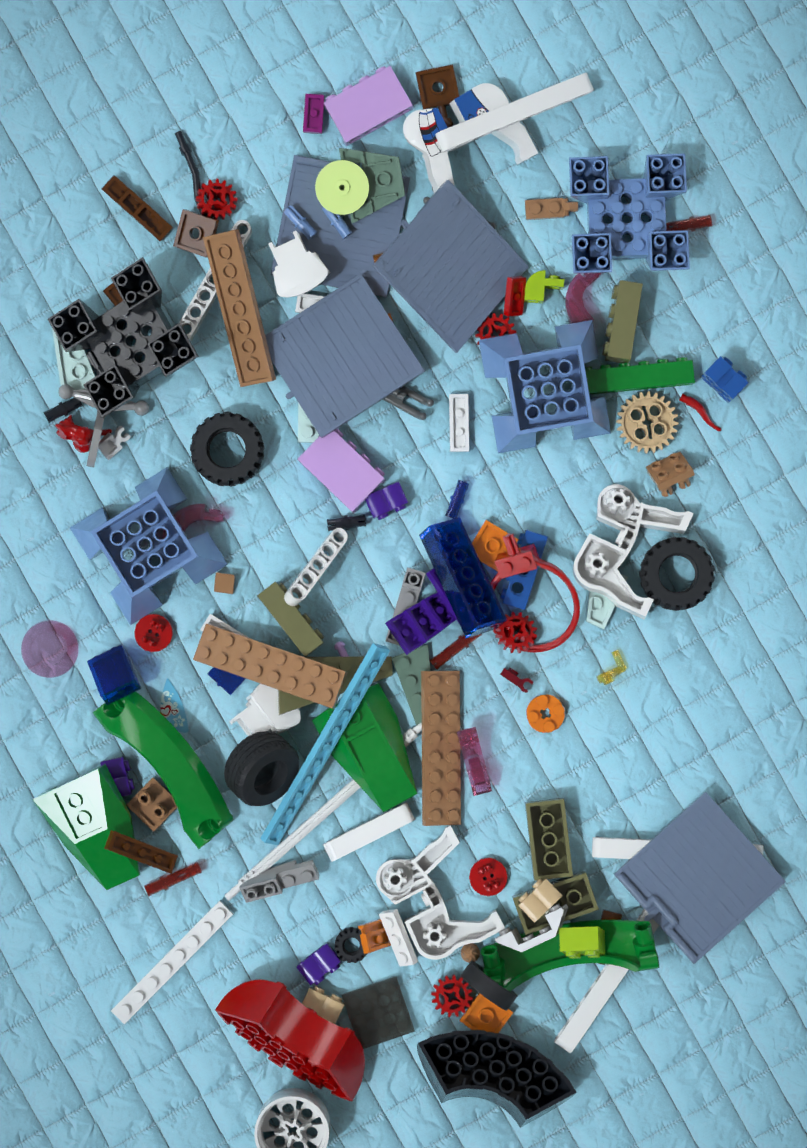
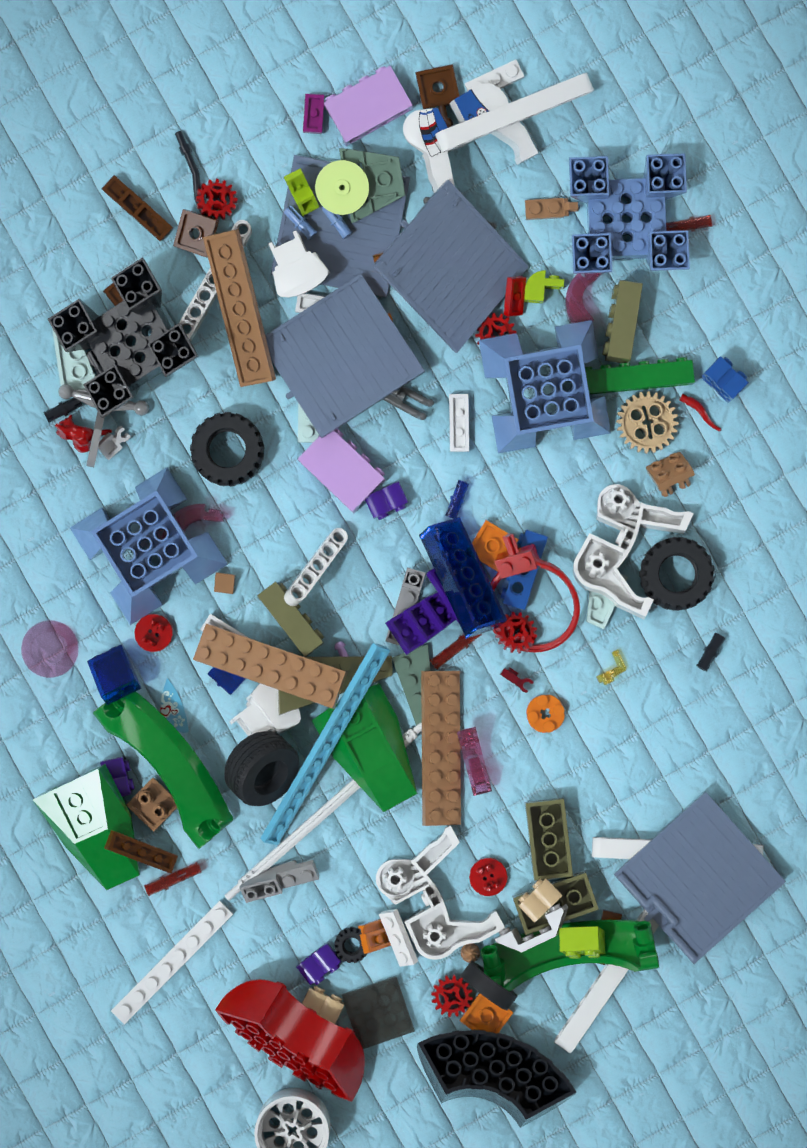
white beam [323,802,415,862] -> none
black pin [327,514,366,532] -> none
none -> lime brick [284,168,319,216]
none -> white plate [464,60,524,91]
none -> black pin [696,633,726,672]

